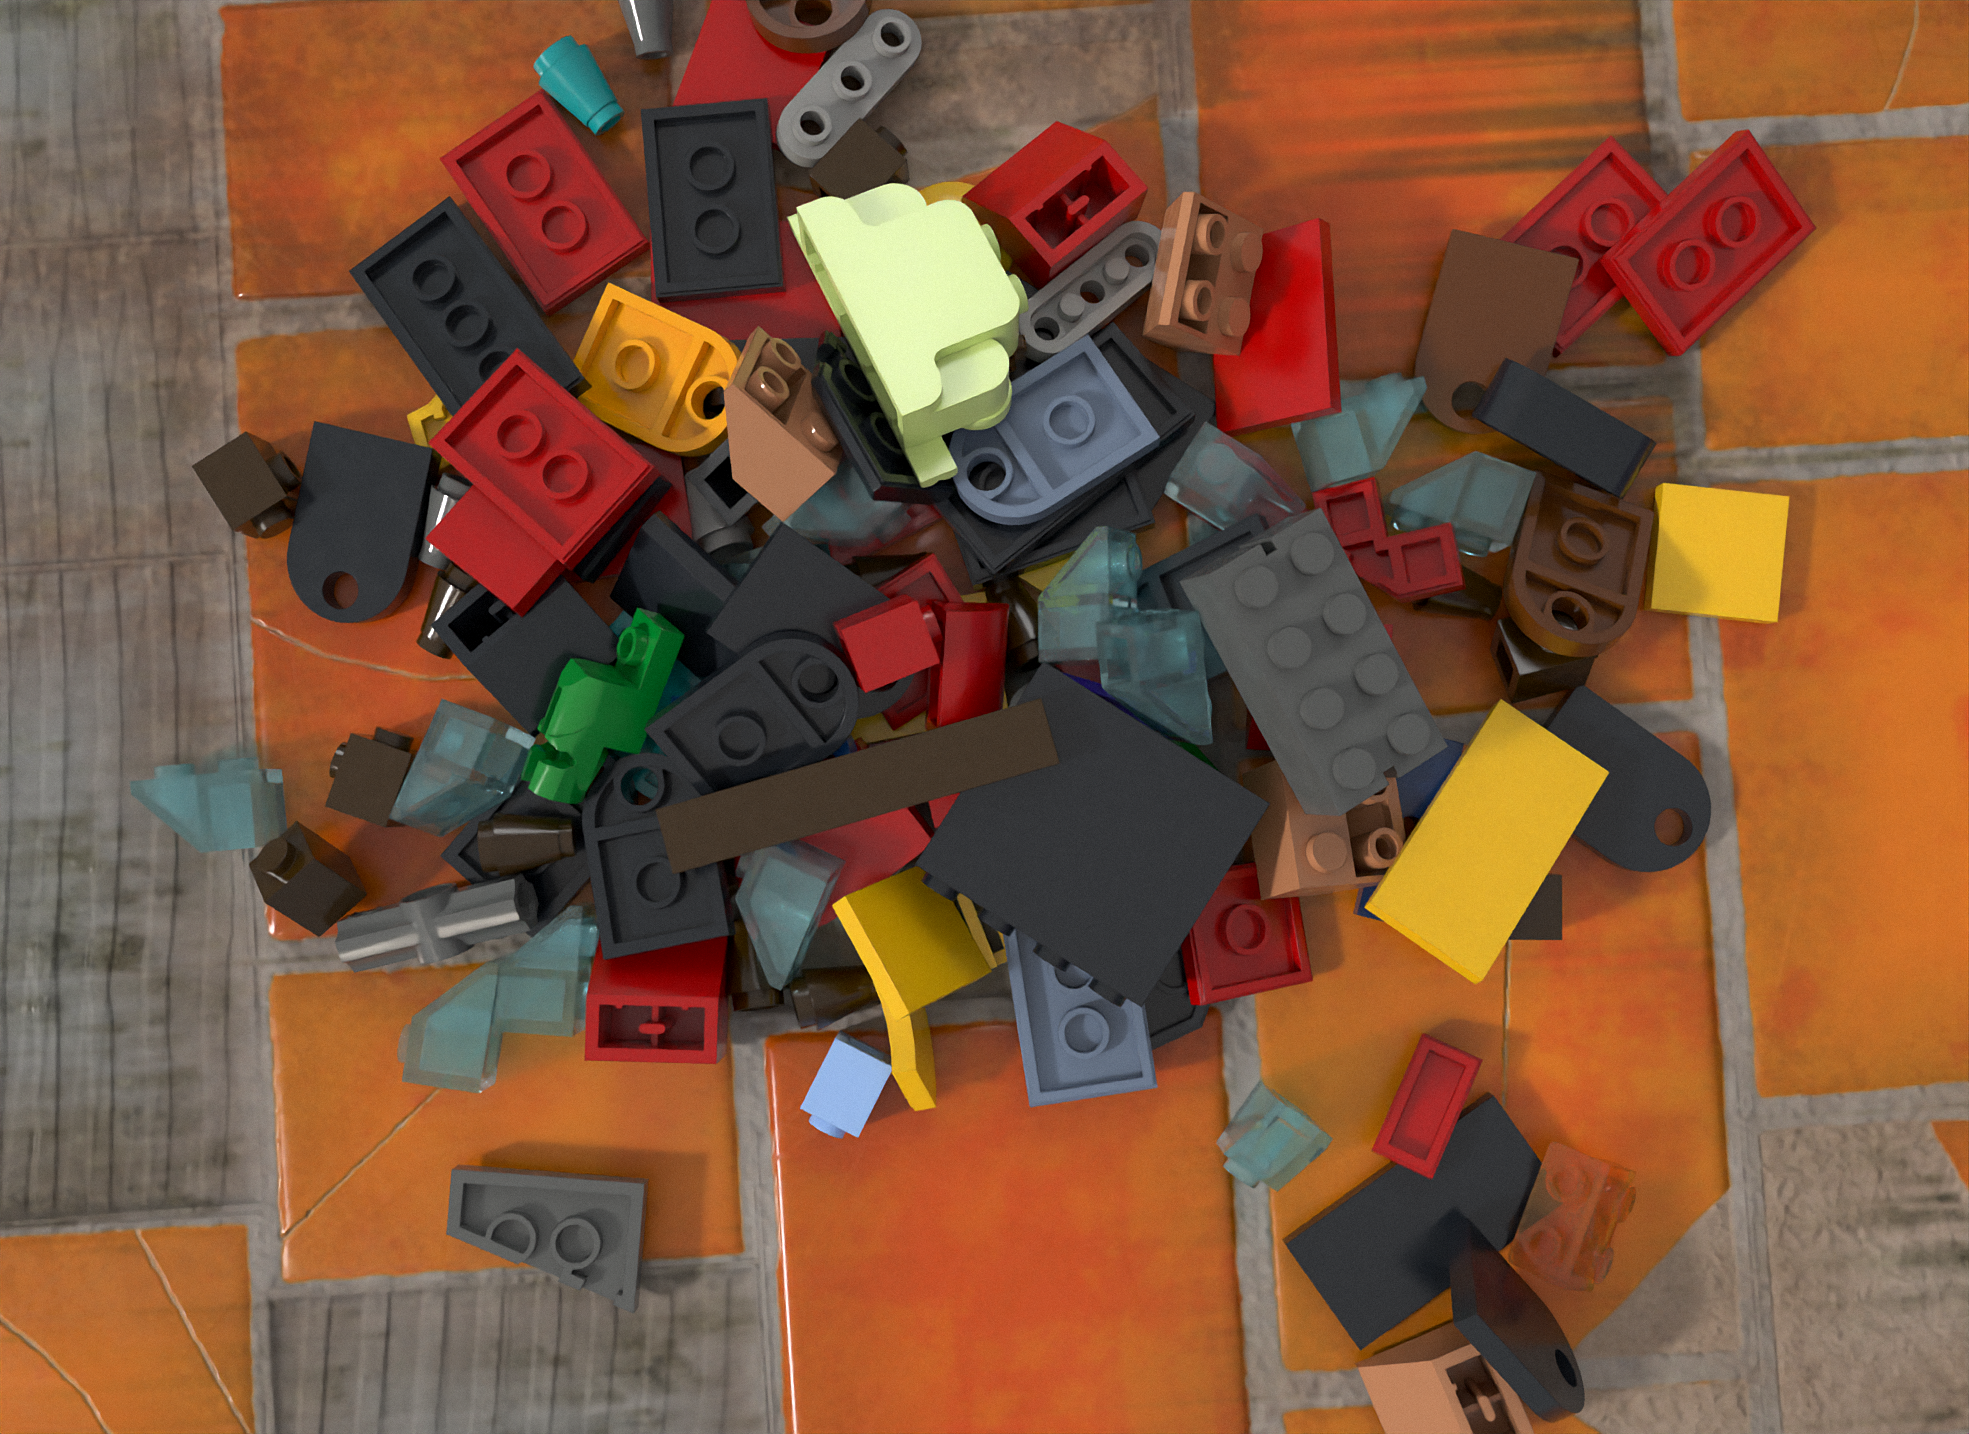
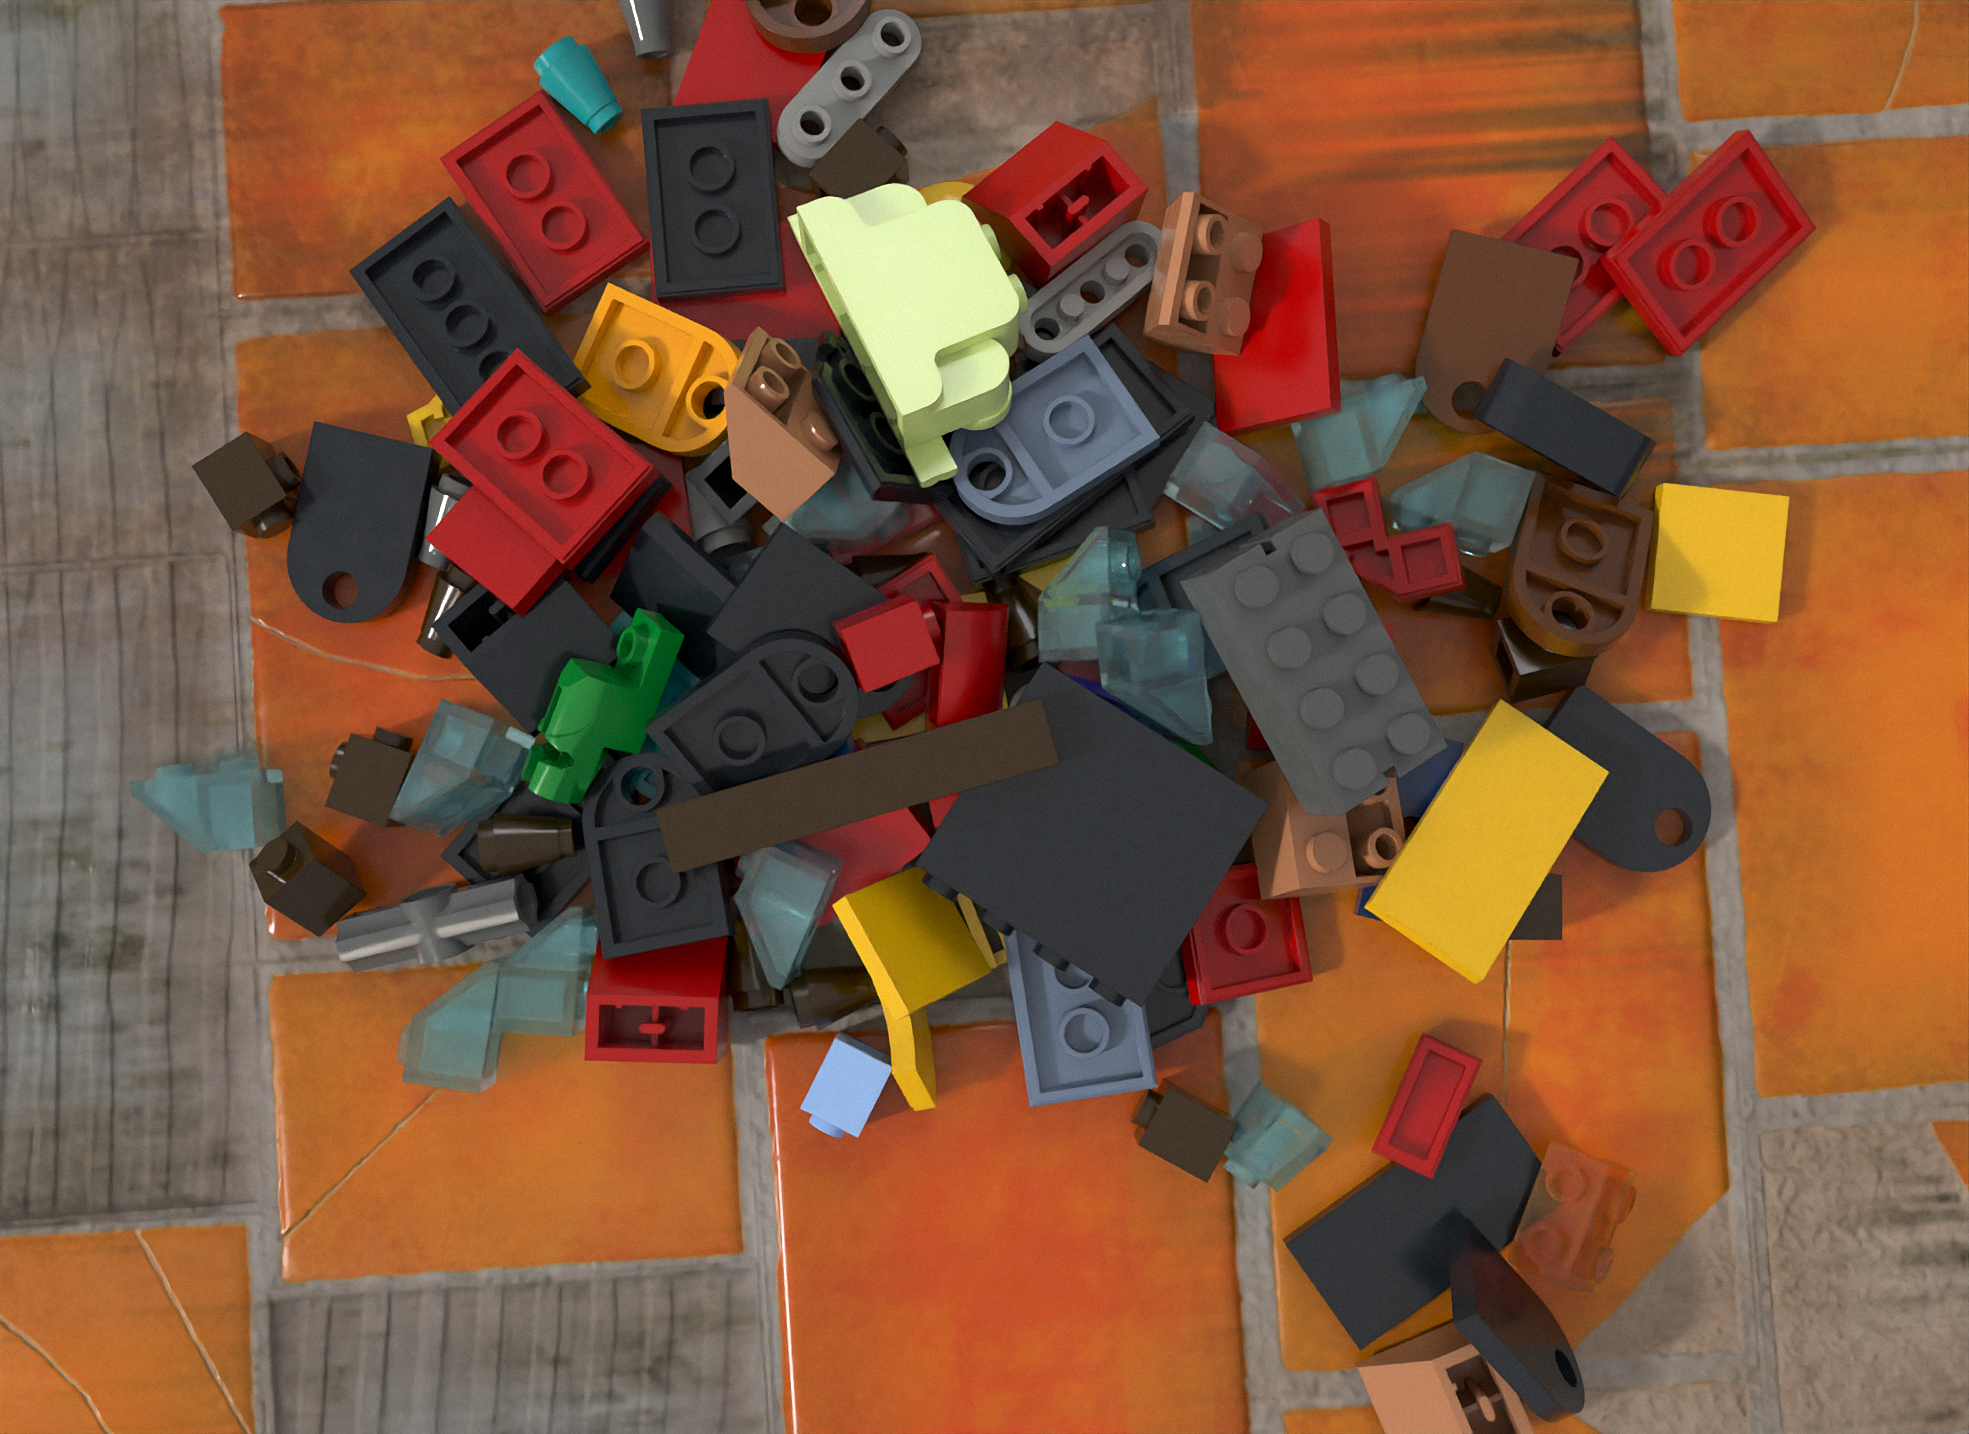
dark grey wing [446,1164,649,1314] -> none
none -> dark brown brick [1130,1078,1238,1183]

